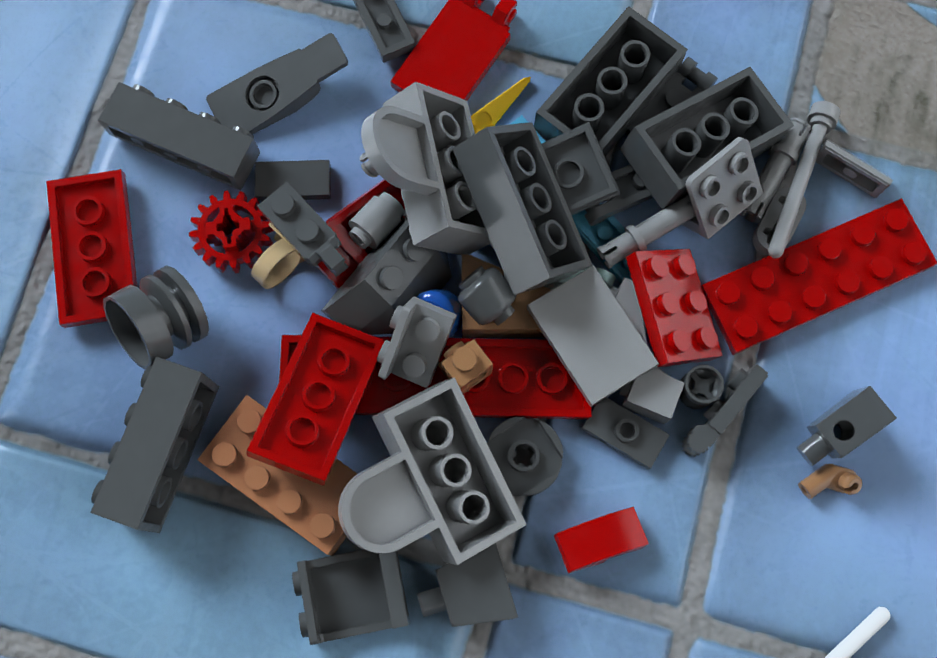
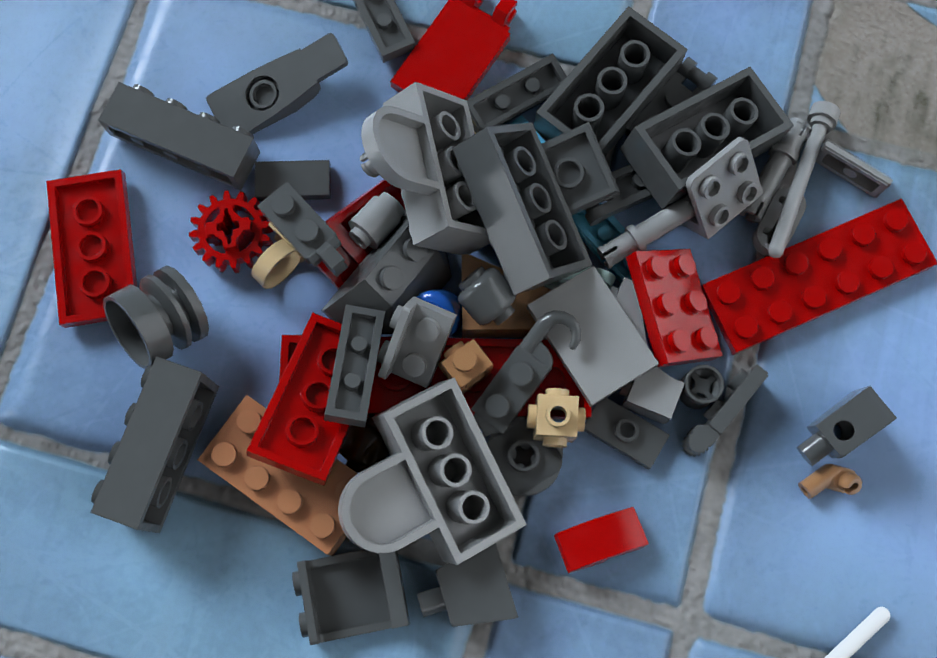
none -> dark grey plate [324,304,385,427]
none -> dark brown head [339,413,390,473]
none -> dark grey tile [467,53,567,133]
none -> dark grey plate [471,310,581,437]
none -> tan brick [527,388,586,448]

